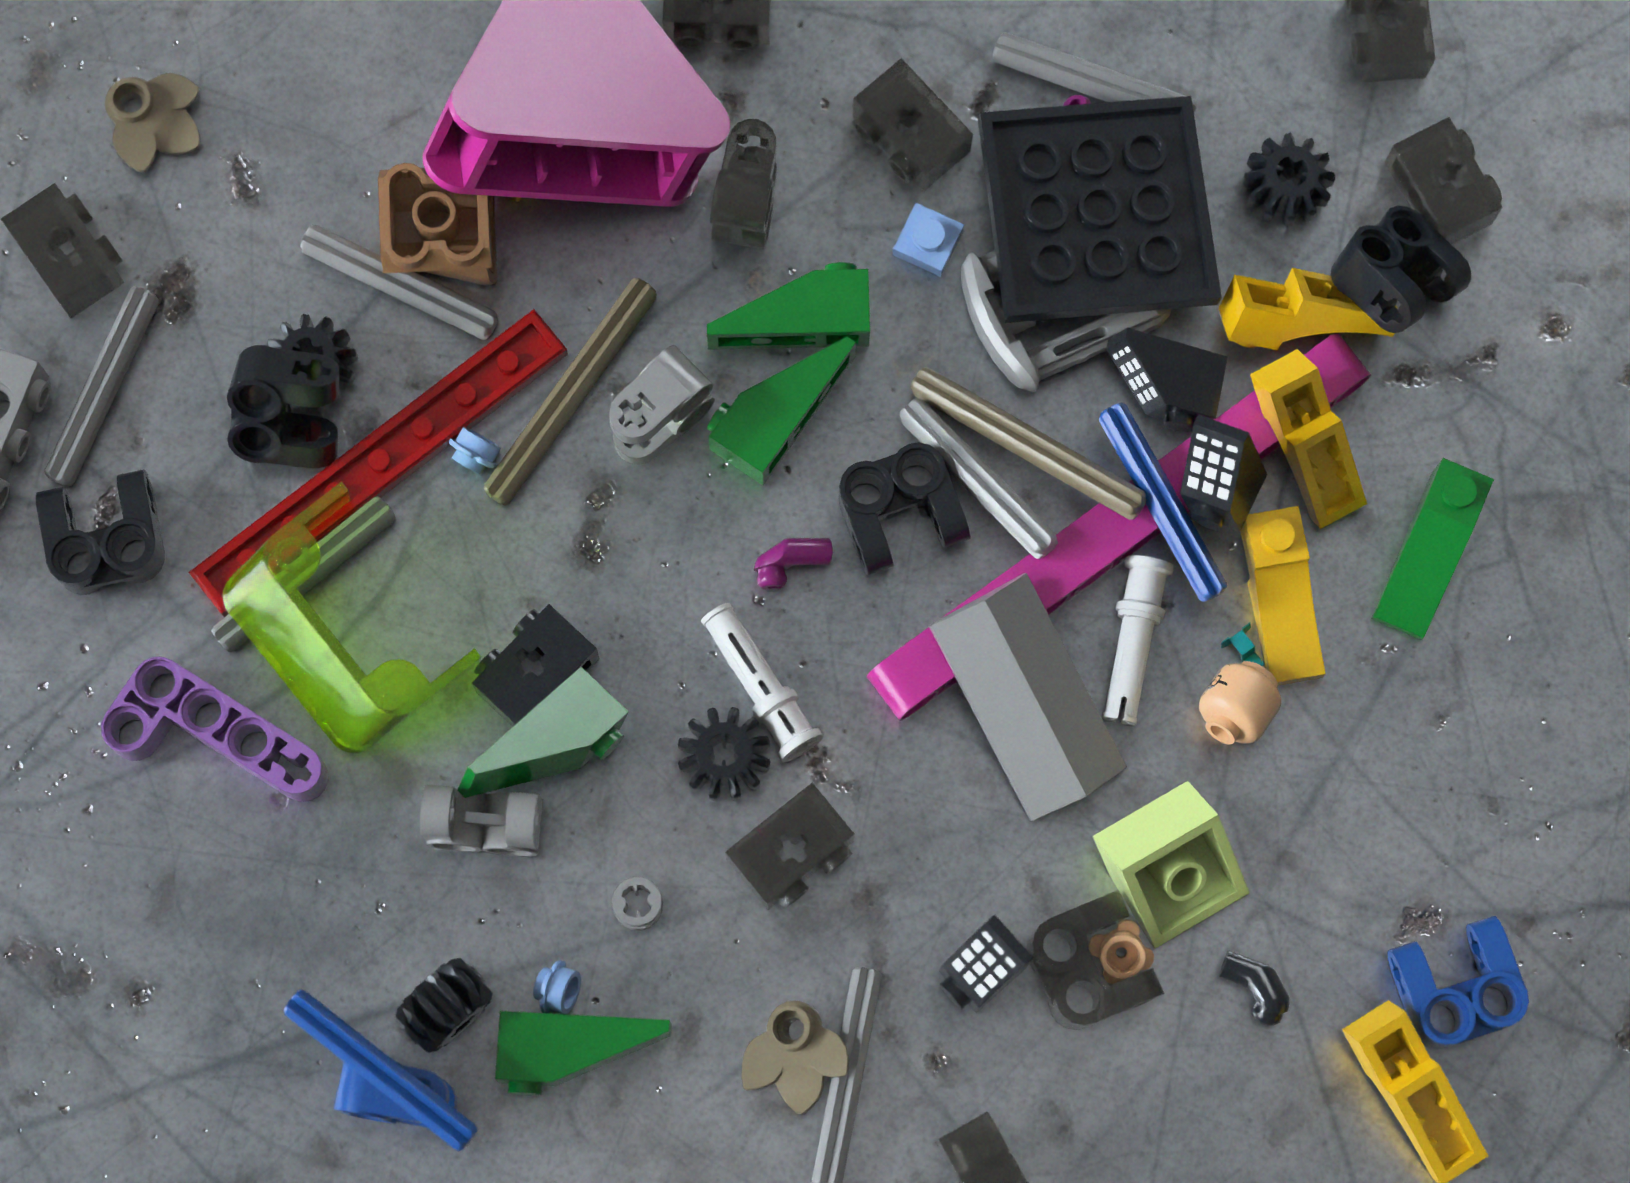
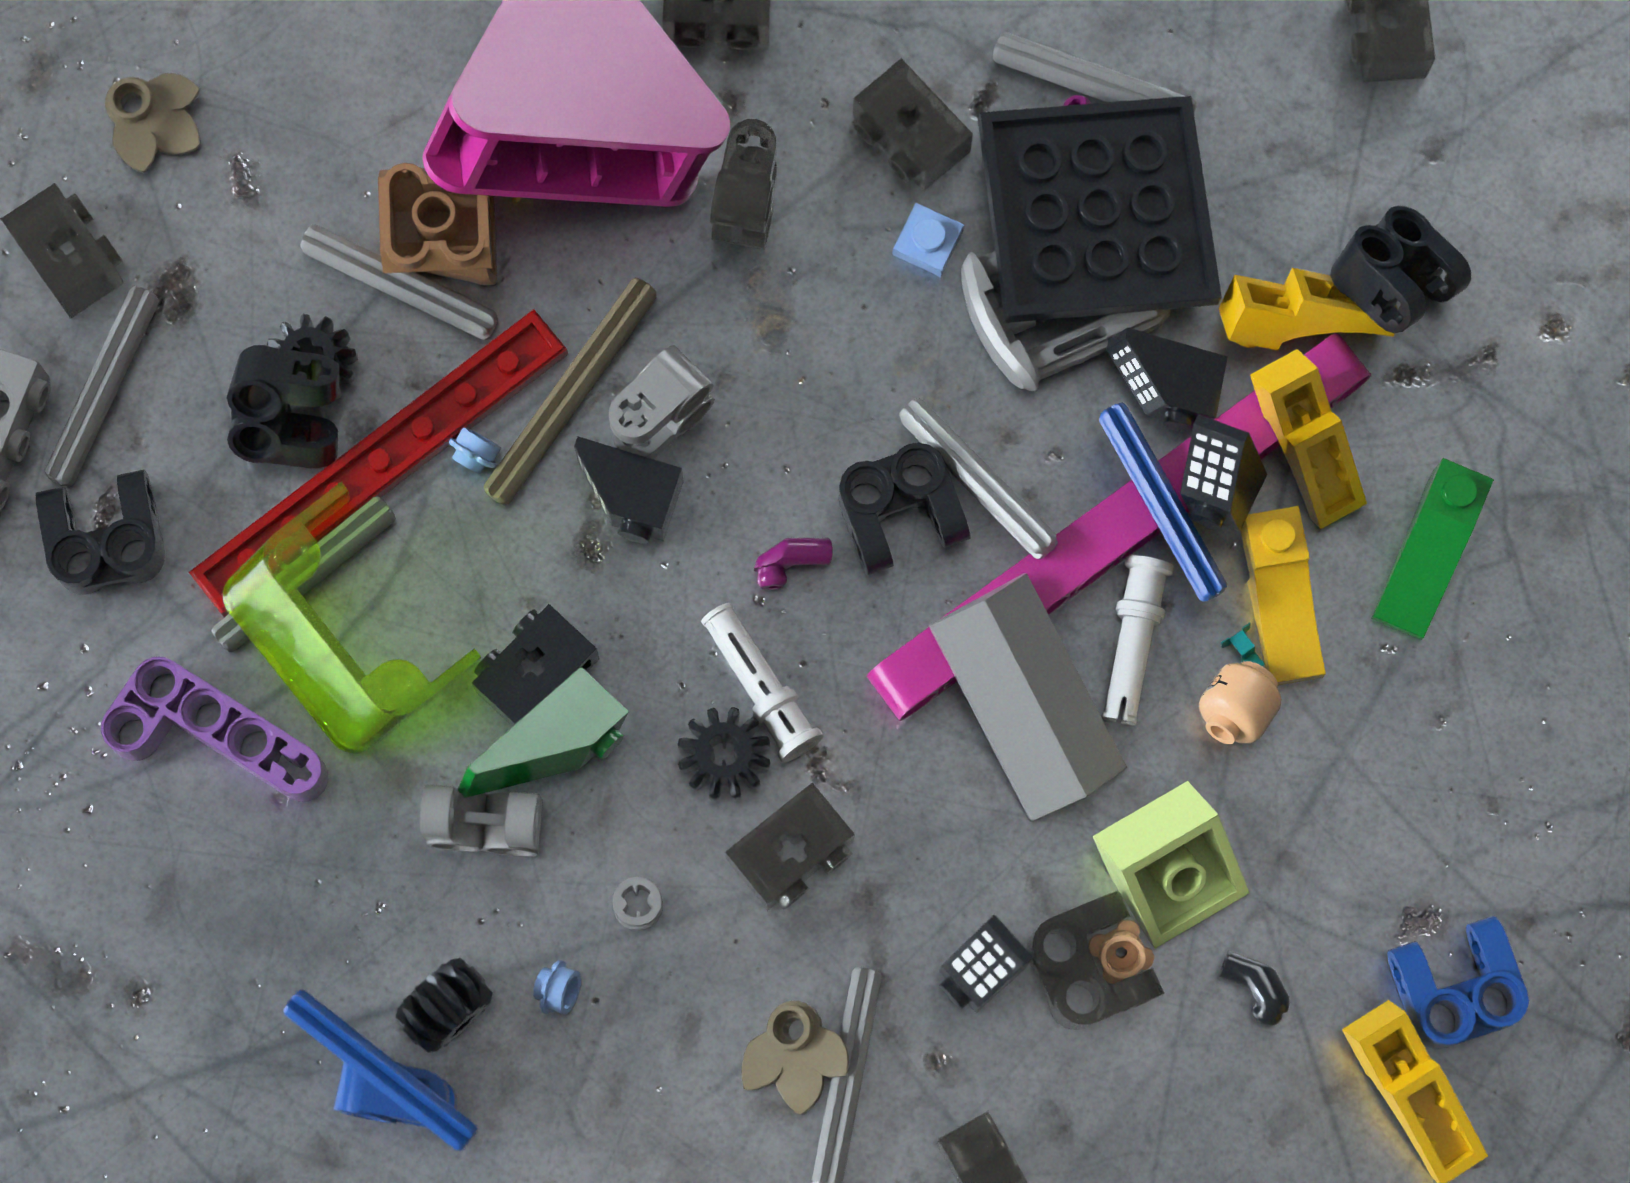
green slope [495,1011,672,1096] -> none
green slope [707,262,870,350] -> none
green slope [707,337,856,485] -> none
dark tan axle [910,367,1147,520] -> none
black gear [1242,132,1335,227] -> none
clear smoke brick [1384,117,1503,244] -> none
none -> black slope [574,436,683,544]

